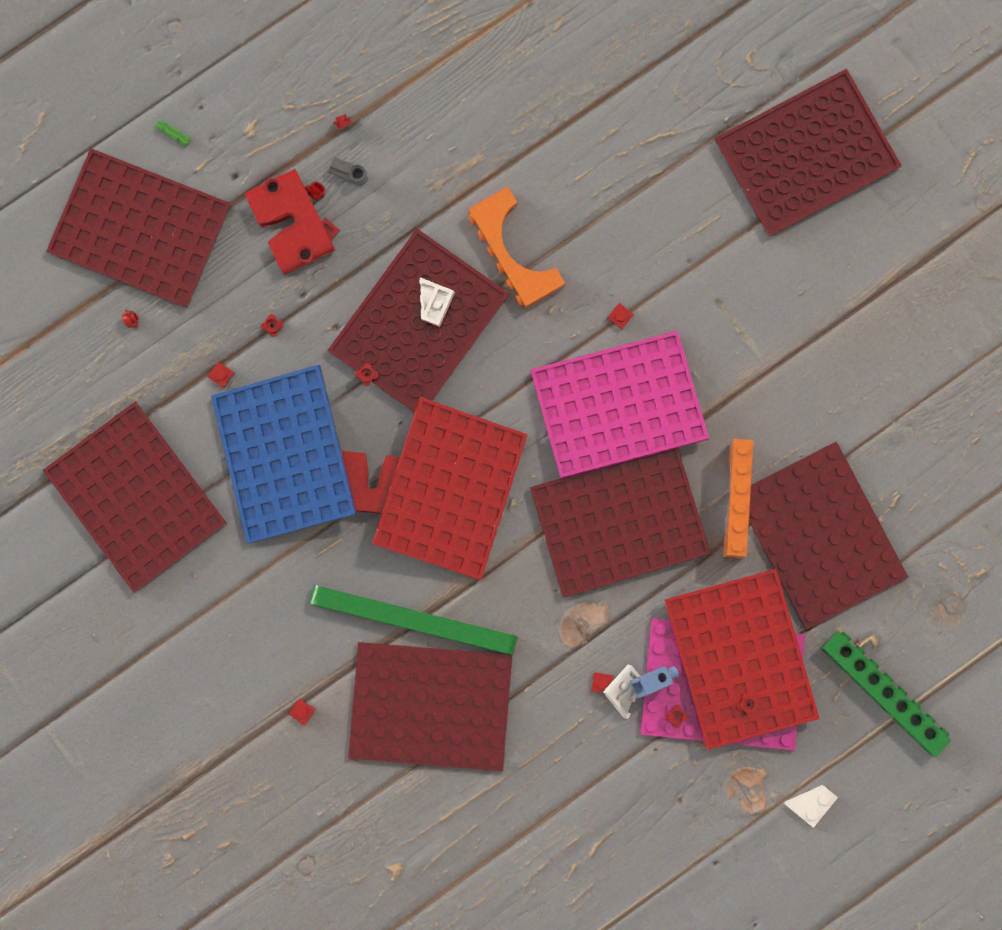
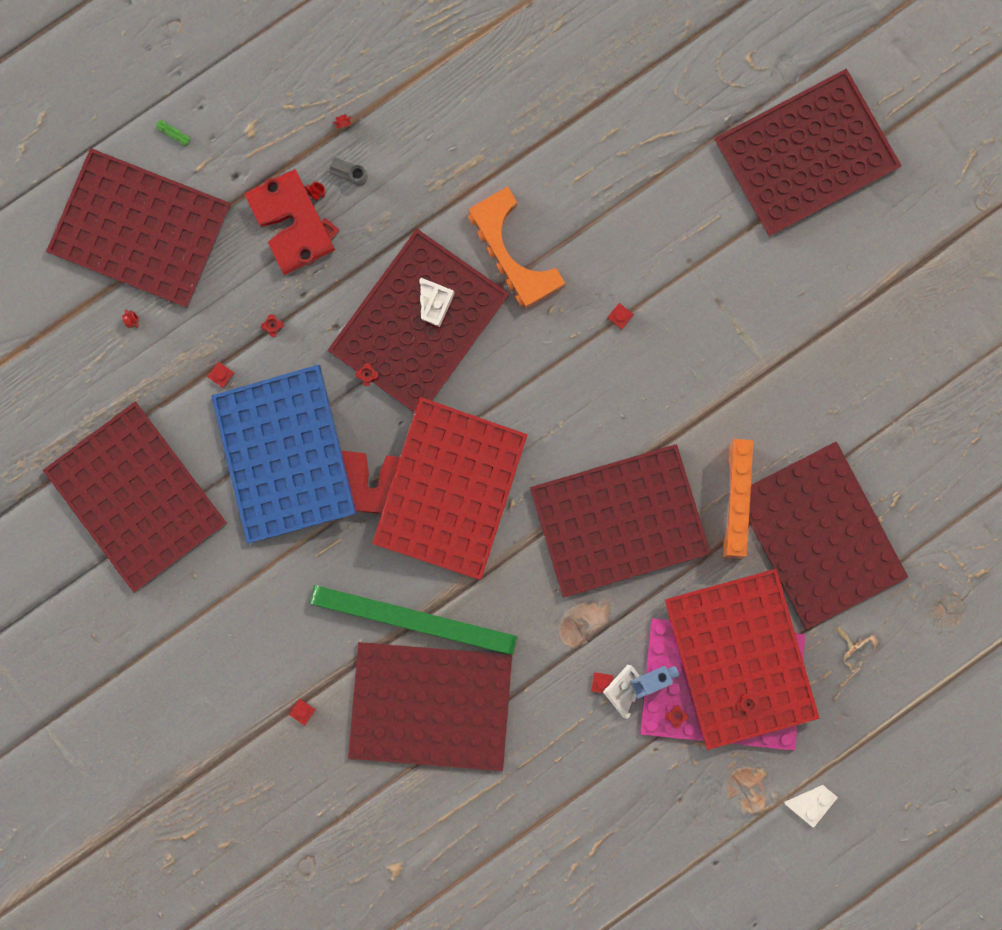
dark pink plate [530,331,709,479] -> none
green brick [820,631,951,757] -> none

